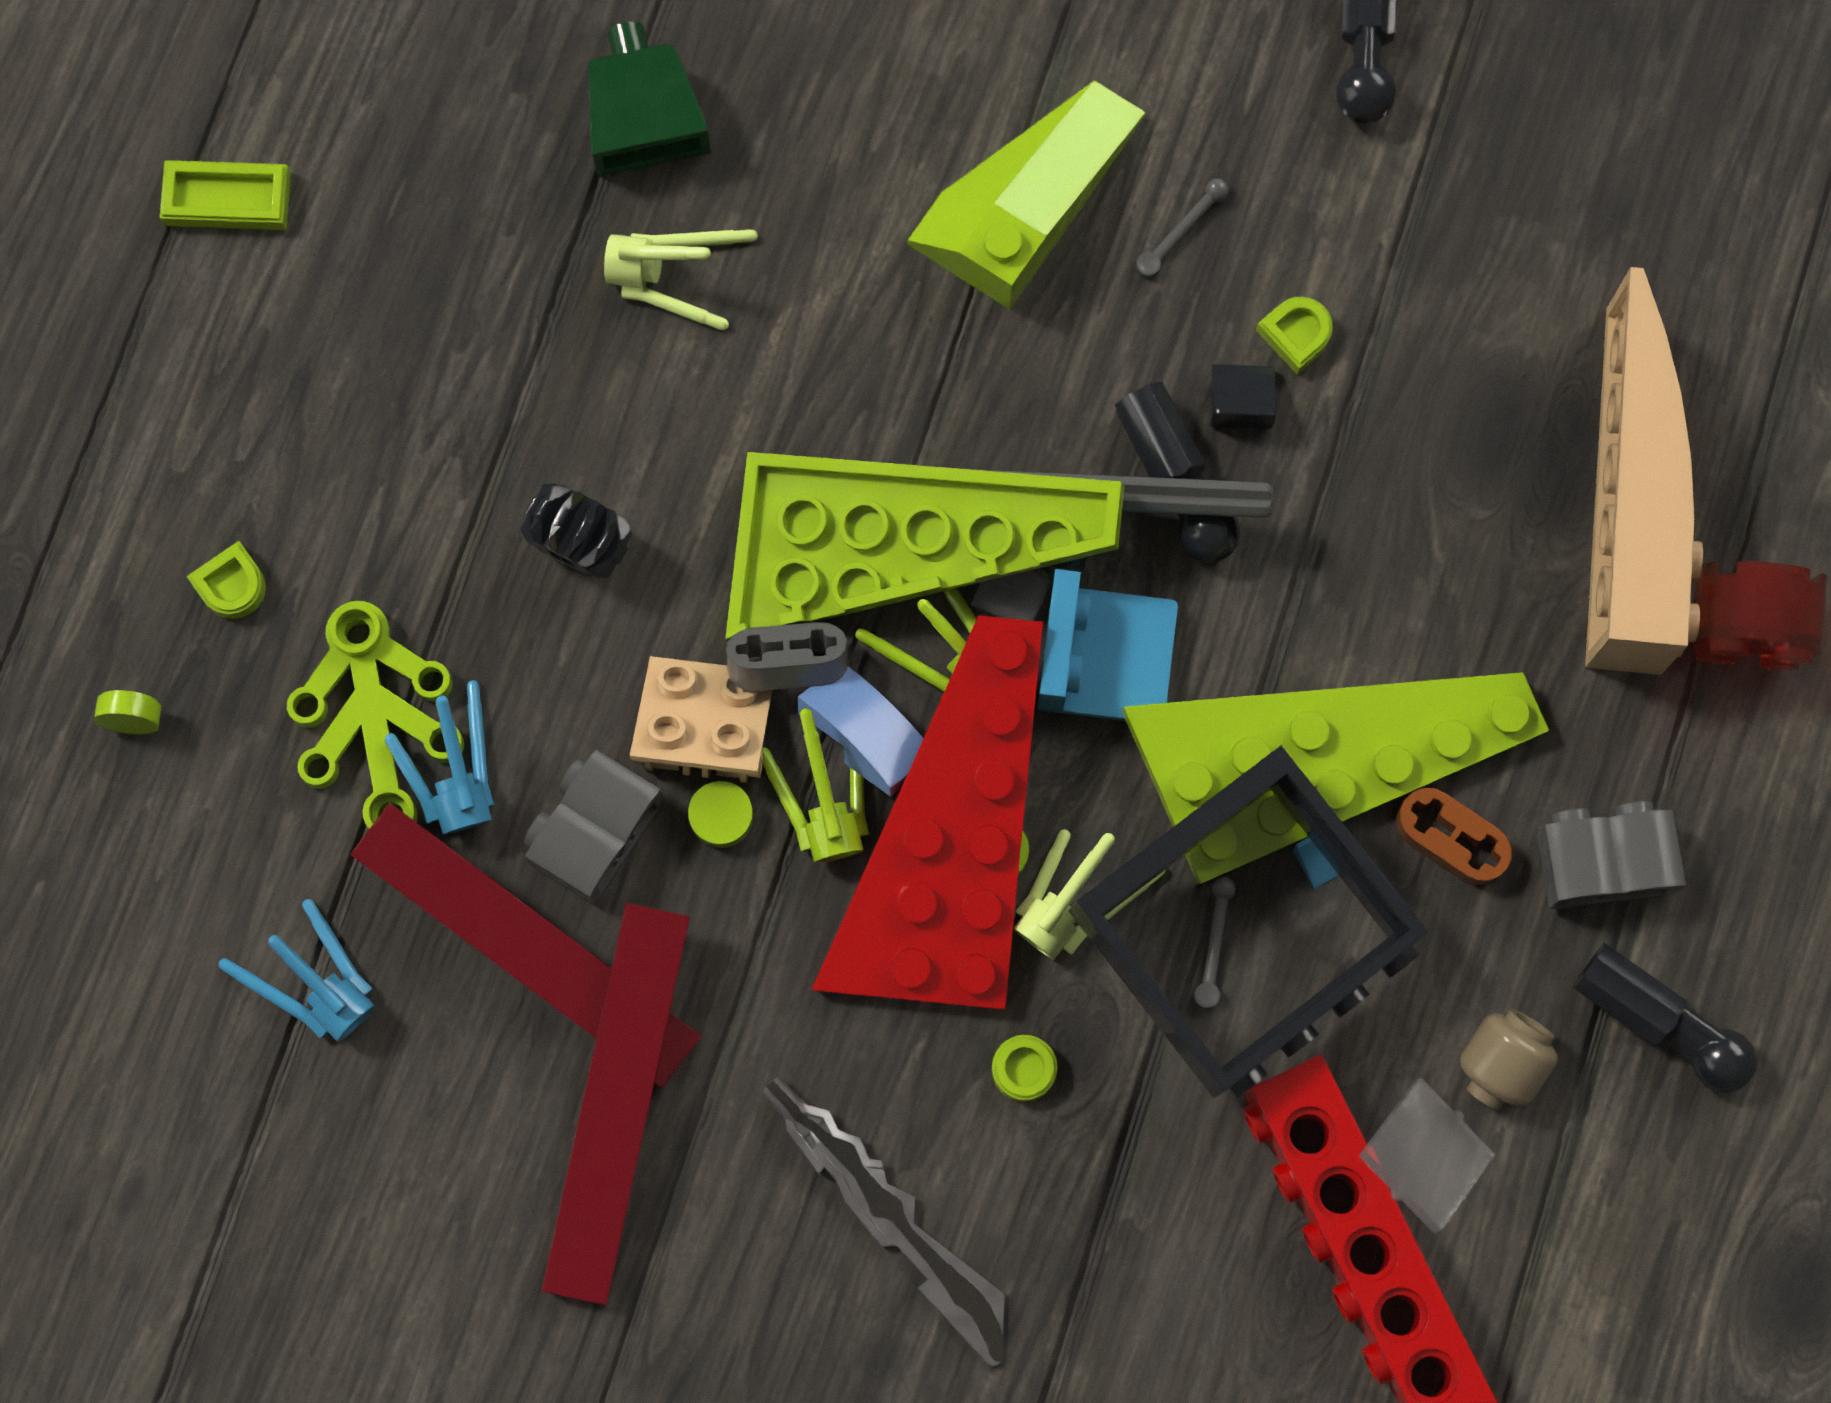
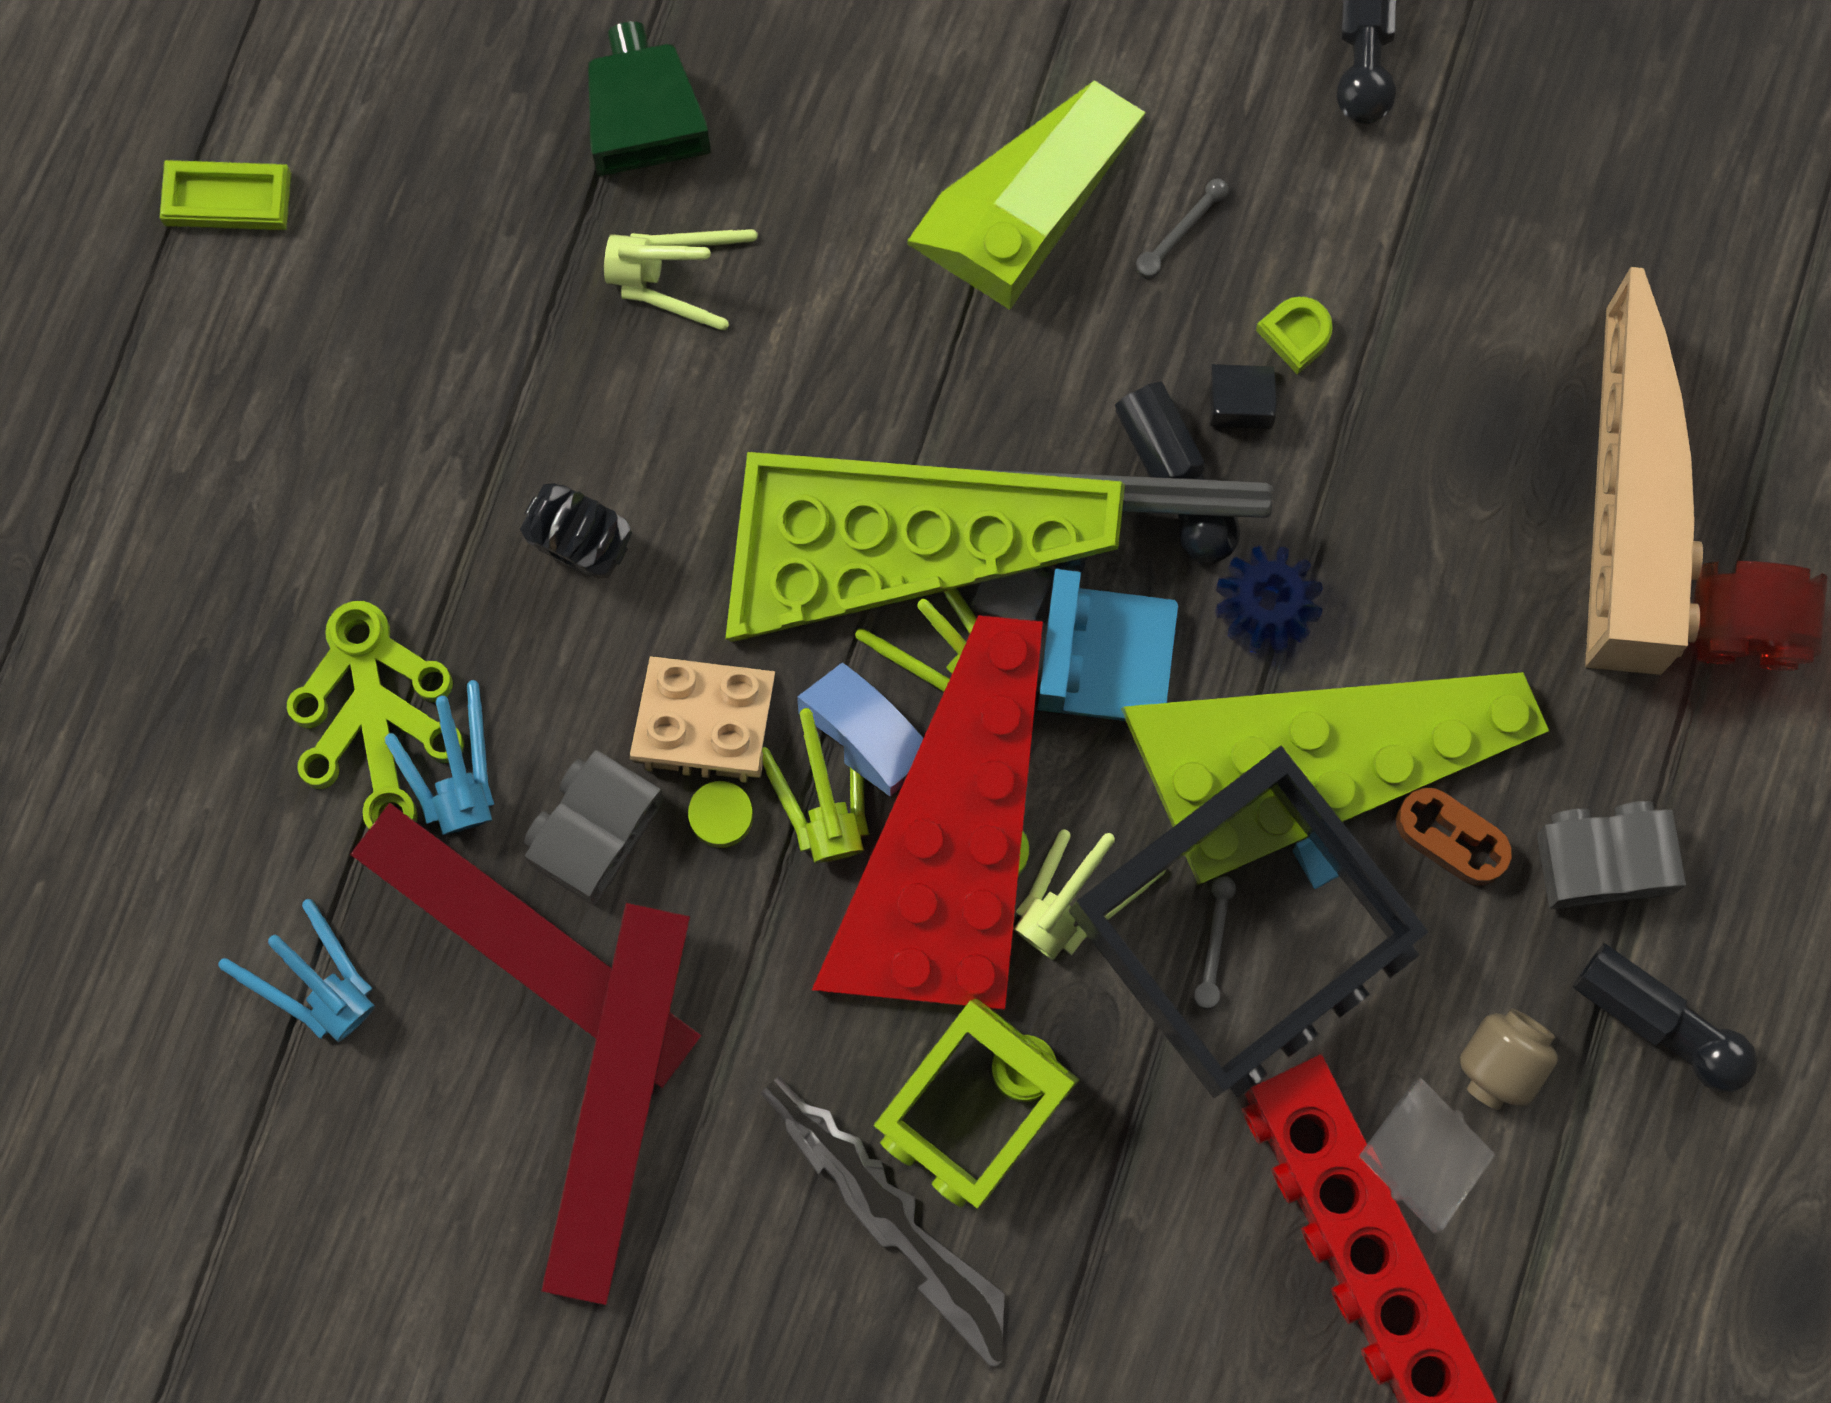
lime tile [94,690,162,734] -> none
lime tile [186,541,266,619] -> none
dark grey beam [726,622,848,691] -> none
none -> lime window [873,998,1080,1208]
none -> clear blue gear [1215,546,1323,654]

